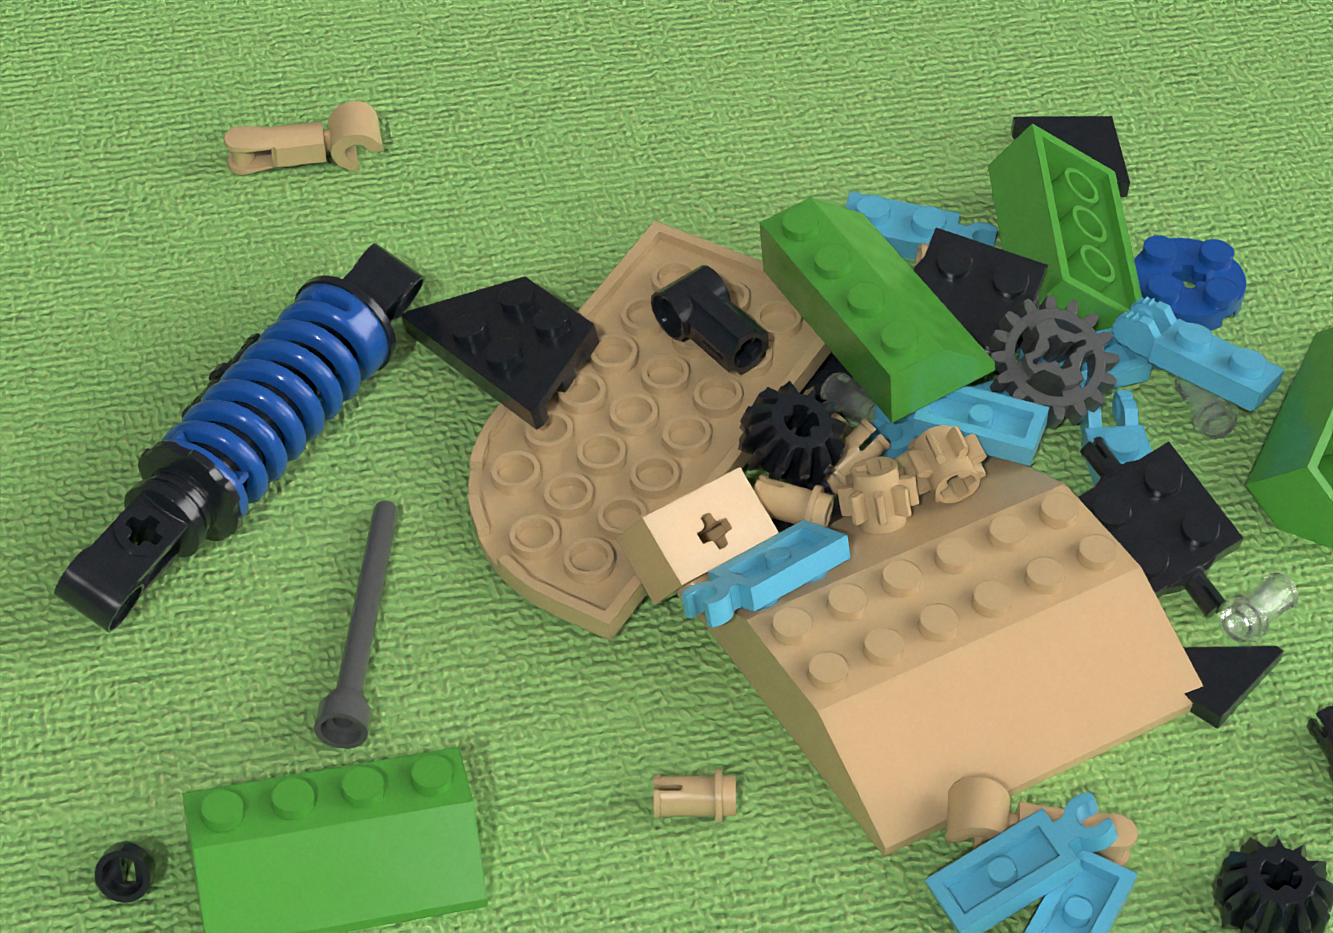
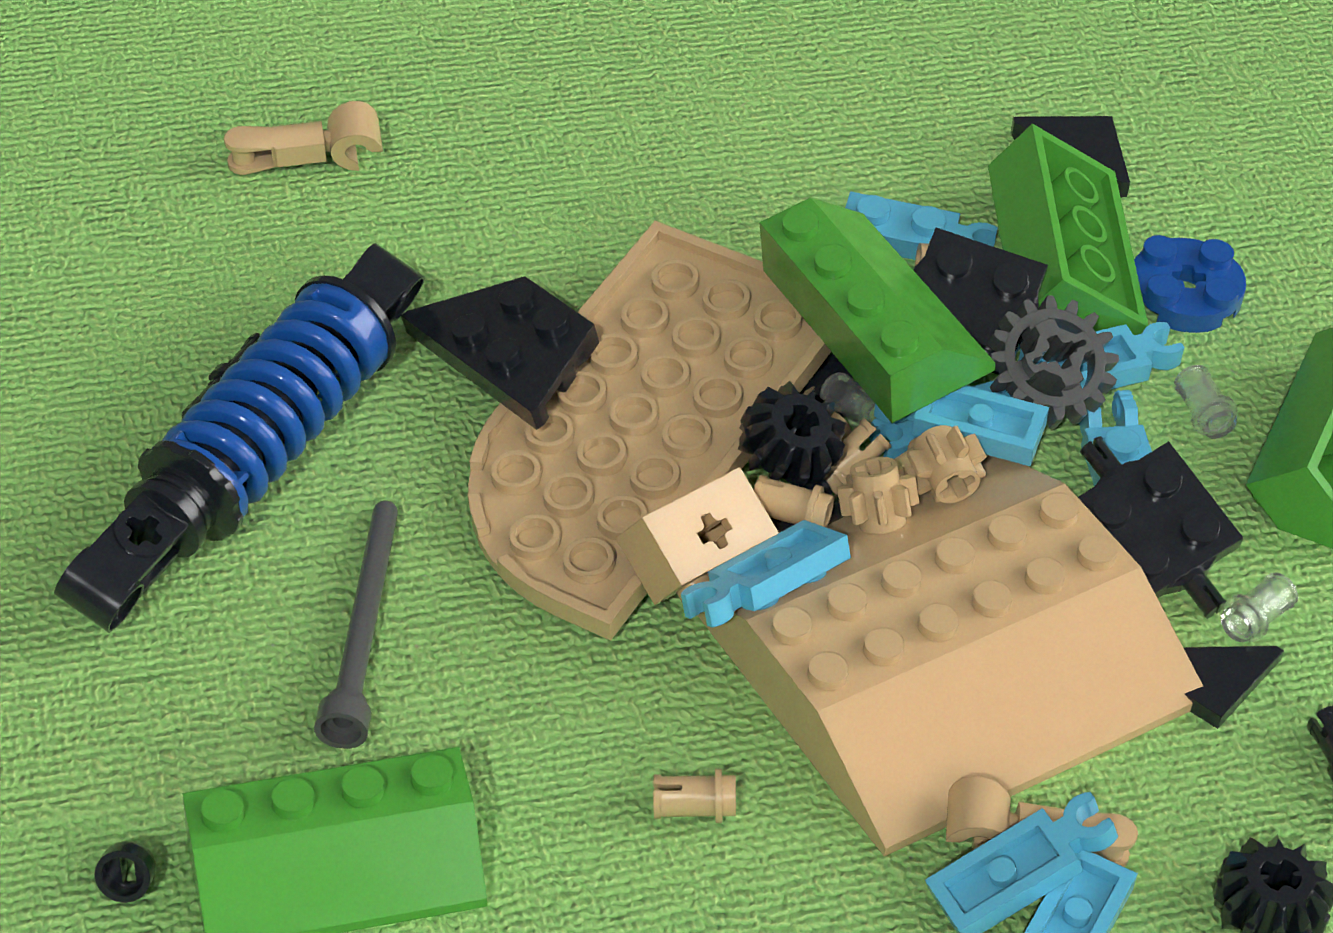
black piece [651,265,768,375] -> none
medium azure hinge [1112,296,1285,412] -> none

